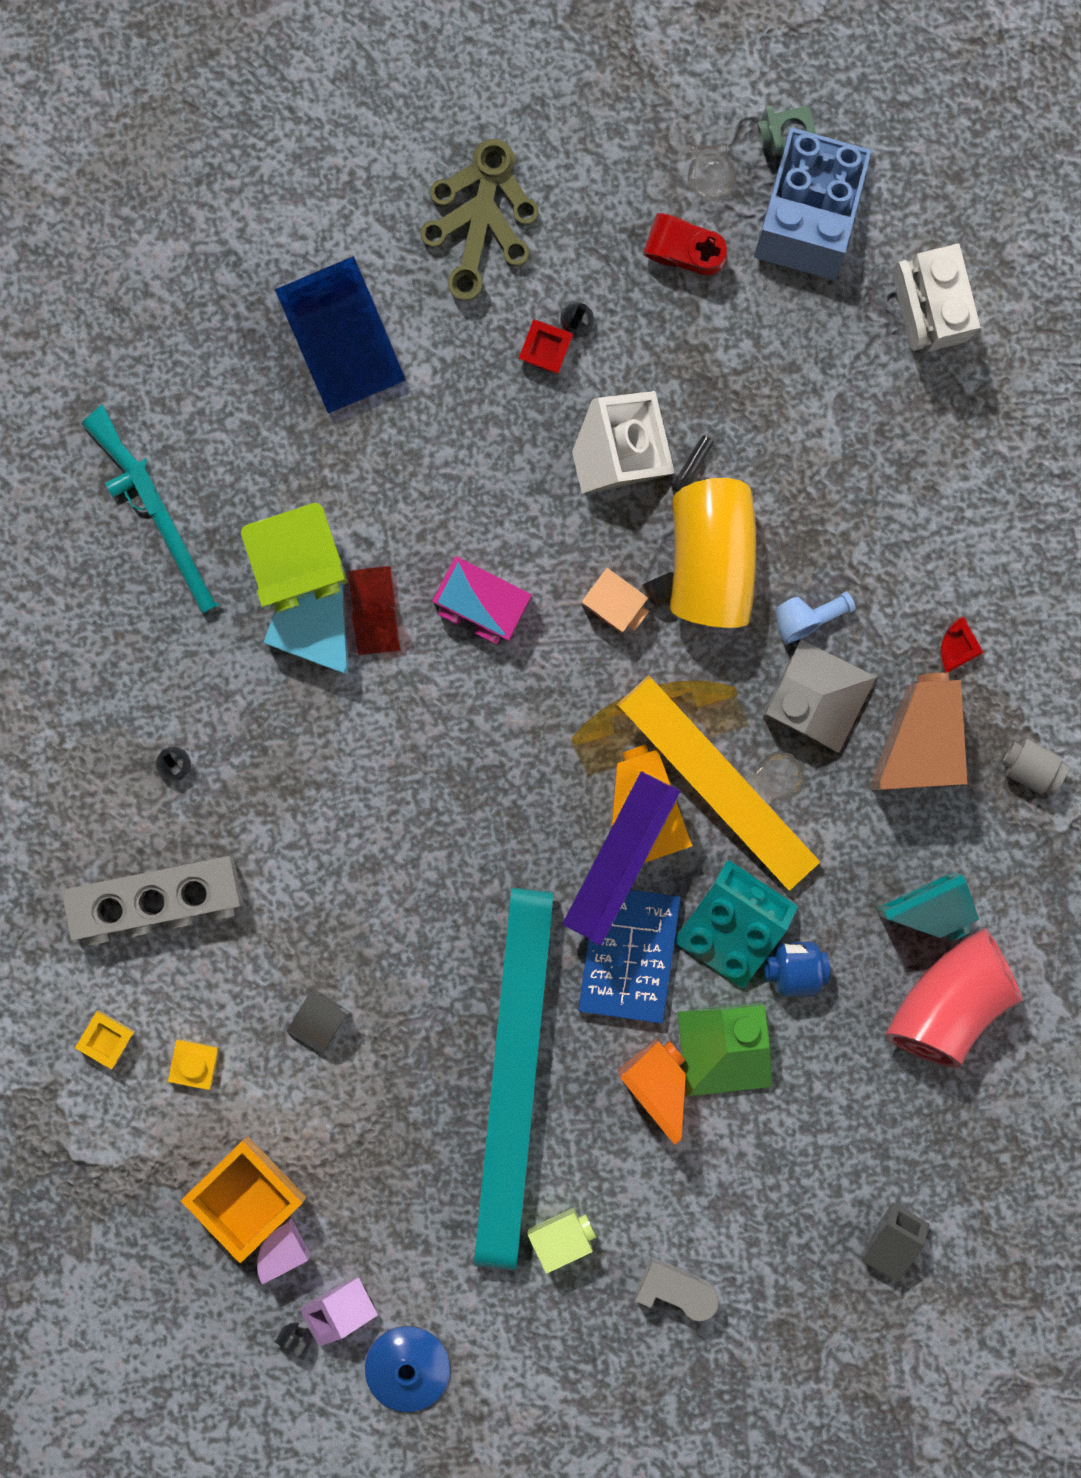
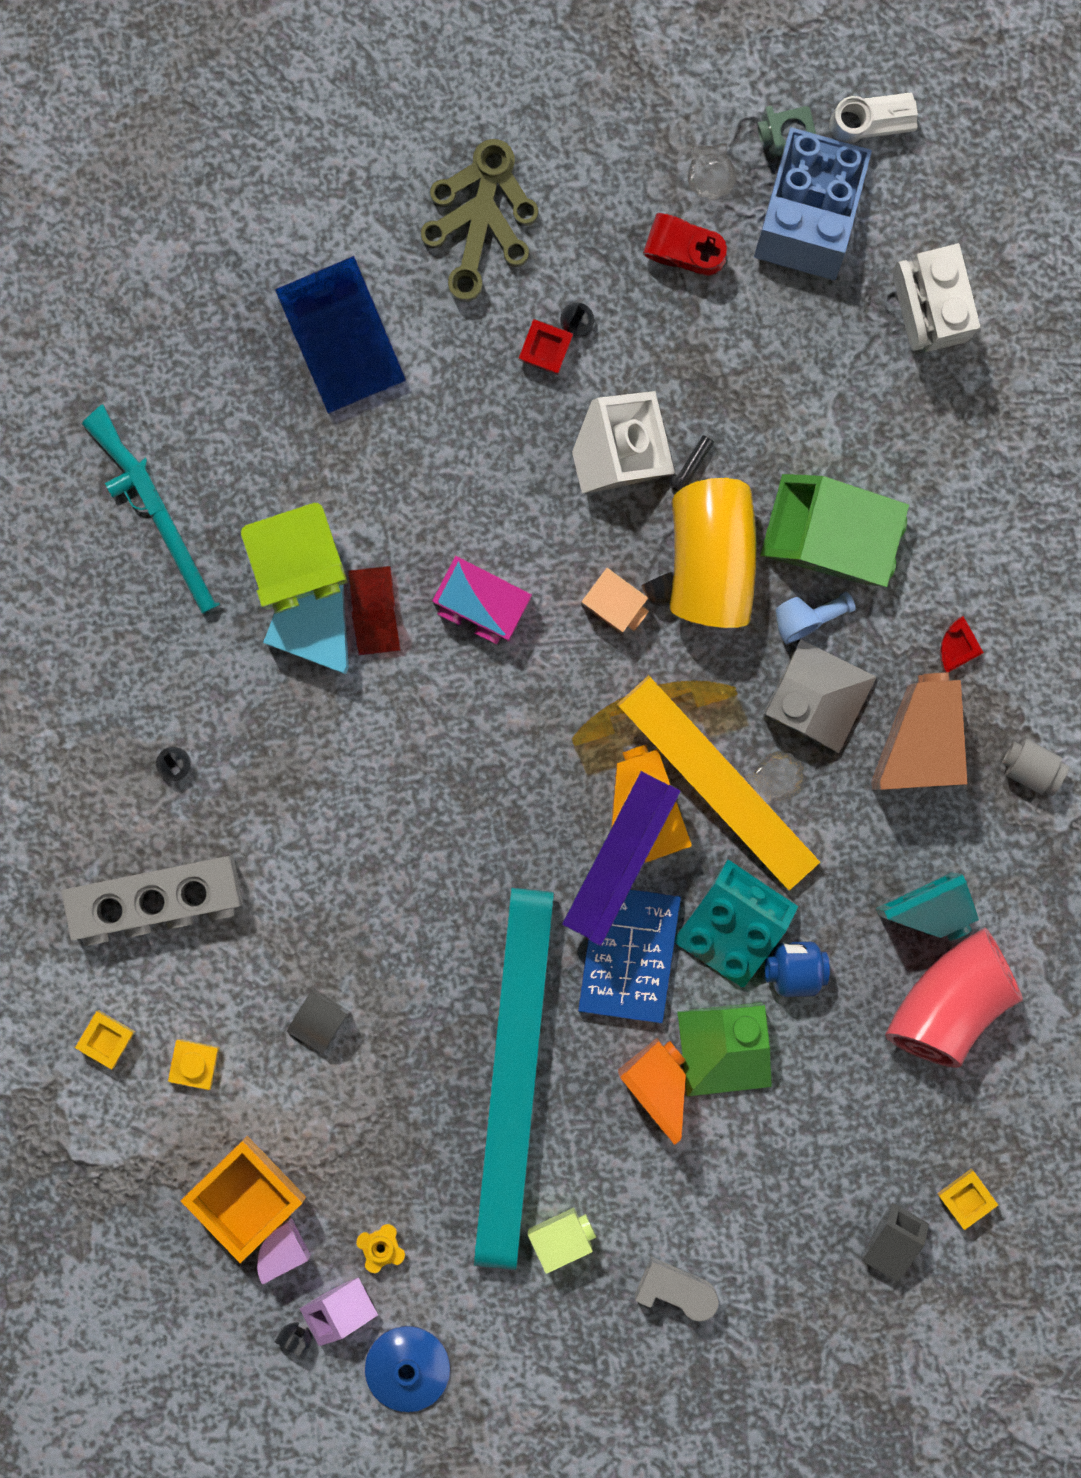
none -> yellow plate [356,1224,405,1273]
none -> bright green slope [760,474,909,587]
none -> white piece [829,93,918,144]
none -> yellow plate [937,1169,998,1230]

